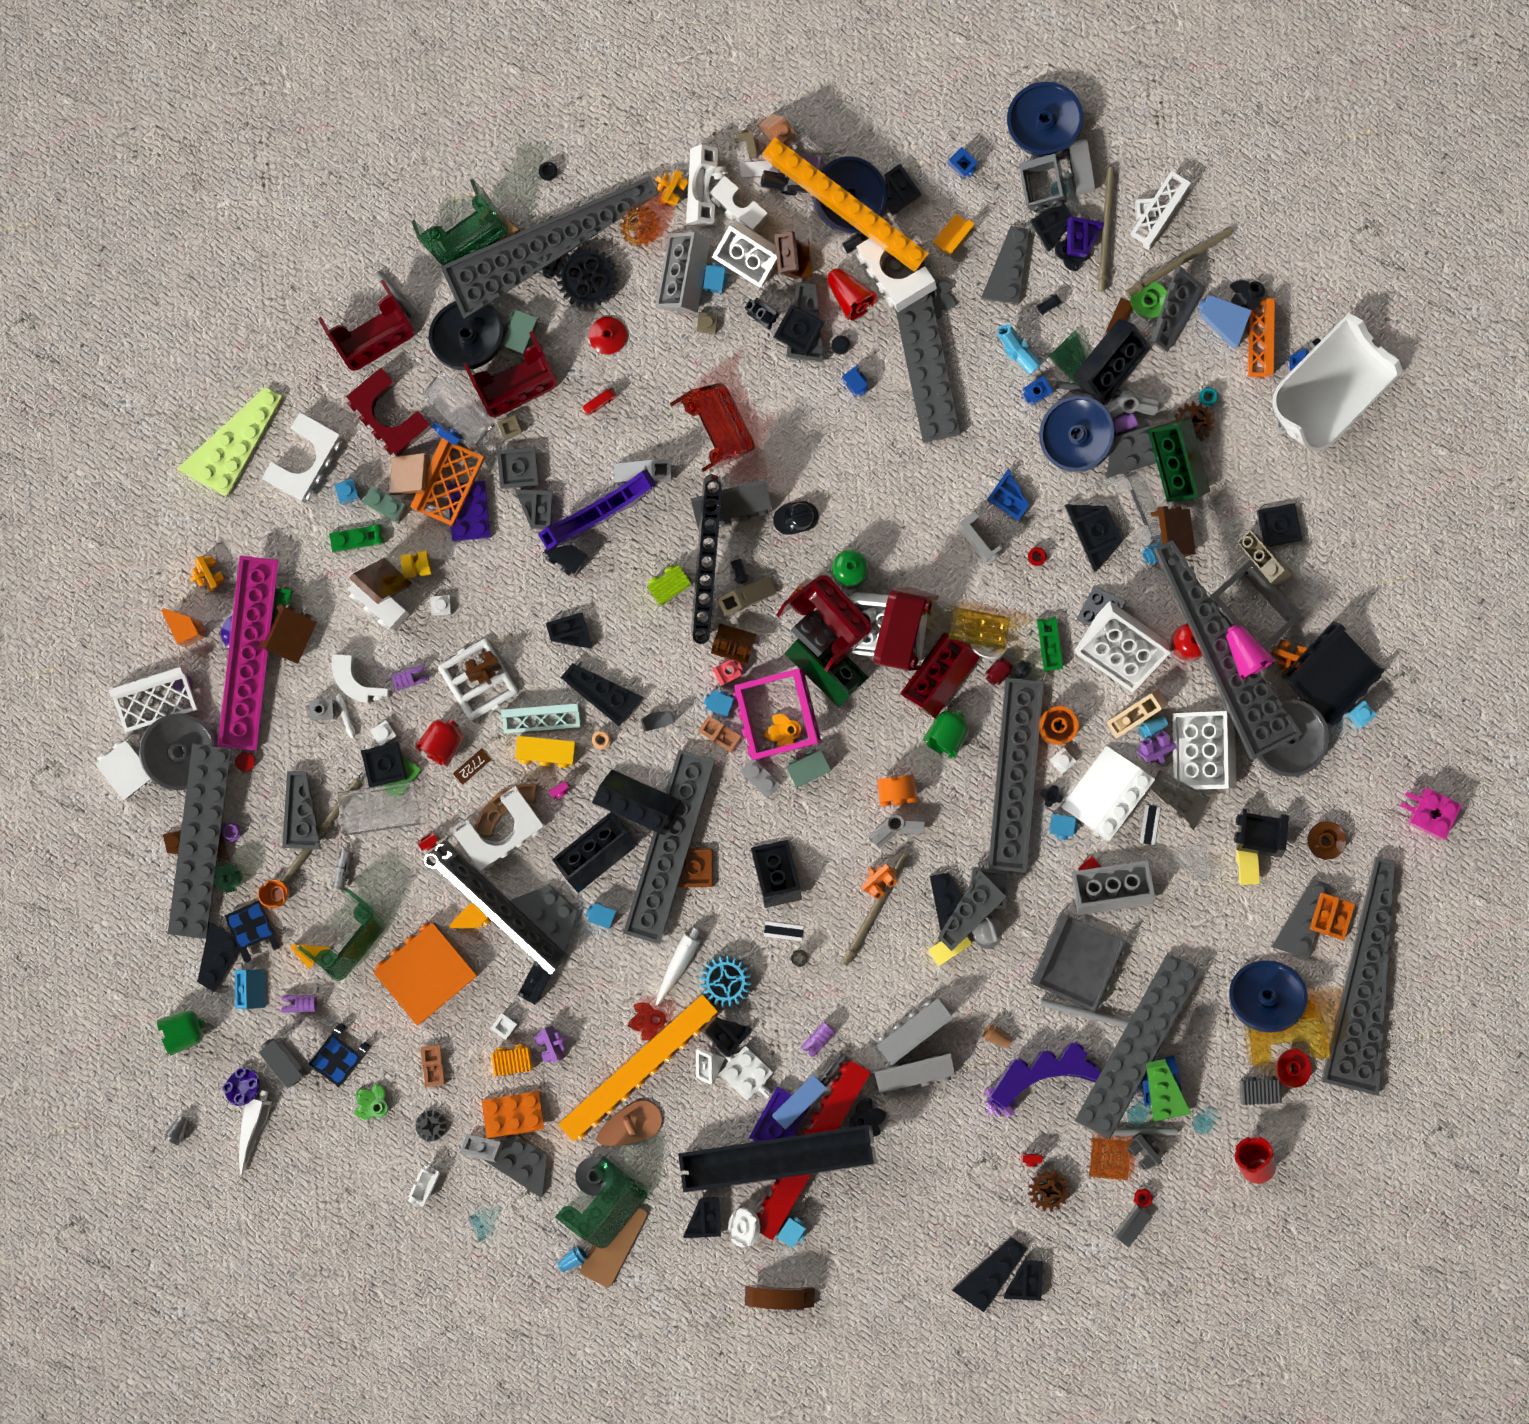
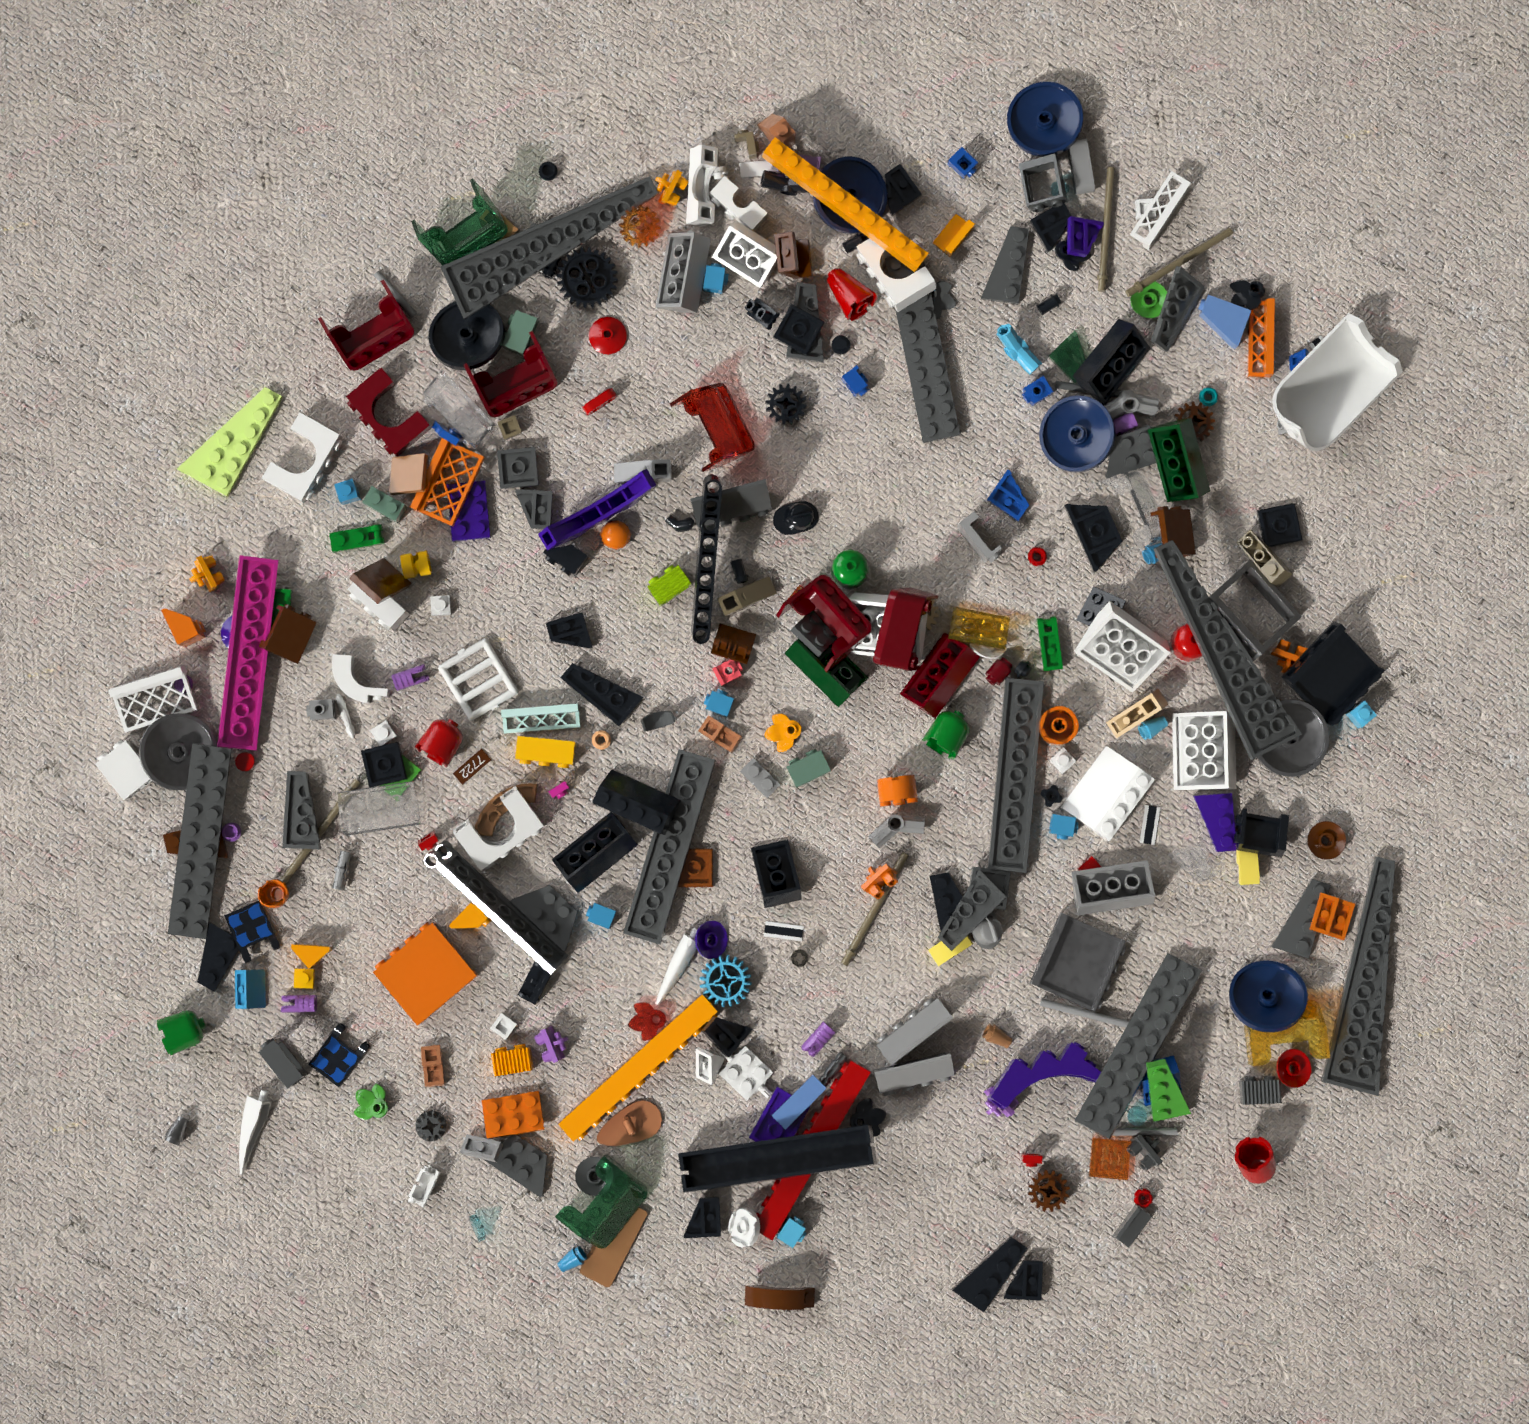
clear green brick [213,863,243,893] -> none
dark purple dish [222,1067,260,1106] -> none
clear green windscreen [294,887,385,981] -> none
reddish brown hips [465,651,502,685] -> none
dark tan plate [697,312,718,334] -> none
dark pink window [733,668,822,760] -> none
reddish brown sticker [1106,298,1132,332] -> none
medium lavender hips [1137,731,1177,765] -> none
clear smoke wing [1150,770,1210,830] -> none
clear light blue tile [1192,1114,1212,1134] -> none
dark pink cone [1226,624,1275,680] -> none
dark pink hinge [1400,788,1462,840] -> none
none -> yellow plate [294,968,315,989]
none -> orange hair [600,520,631,550]
none -> black arm [665,514,694,532]
none -> dark purple dish [695,920,728,959]
none -> black gear [765,383,807,426]
none -> dark purple wing [1193,793,1236,852]

